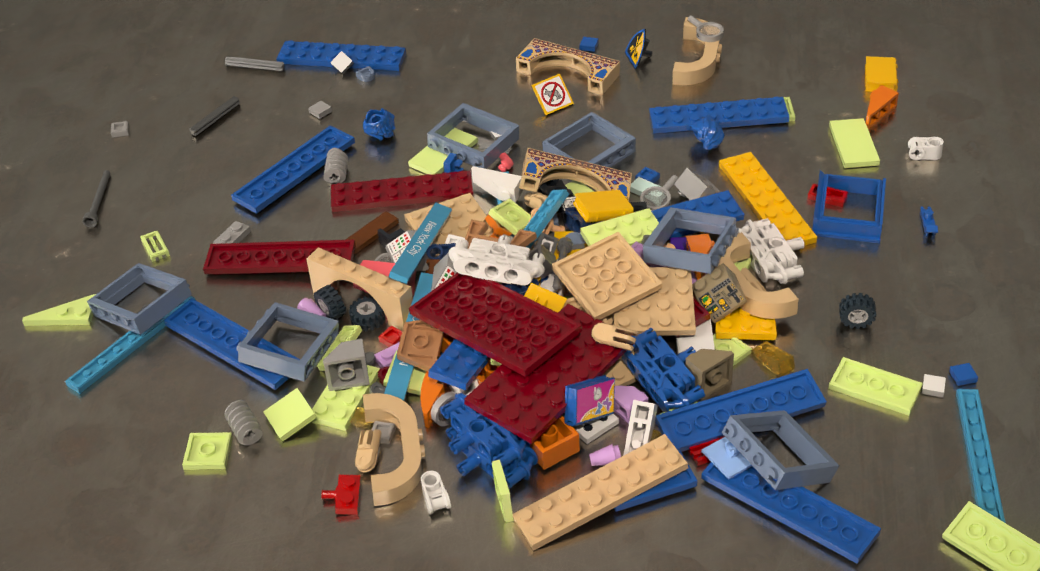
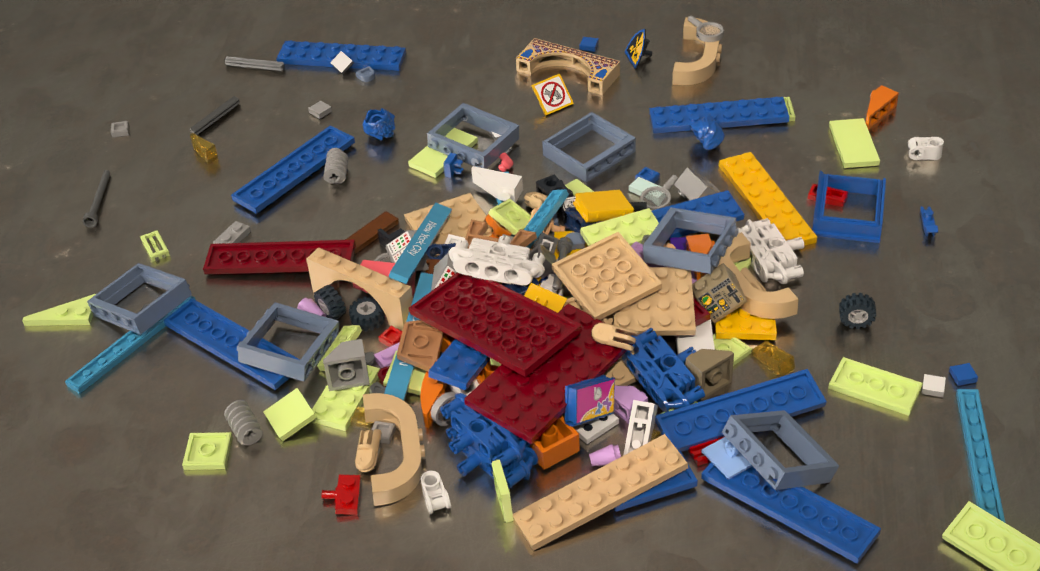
dark red plate [331,171,474,212] -> none
tan arch [519,148,632,201] -> none
yellow piece [865,56,898,92] -> none
none -> clear yellow slope [190,133,218,164]

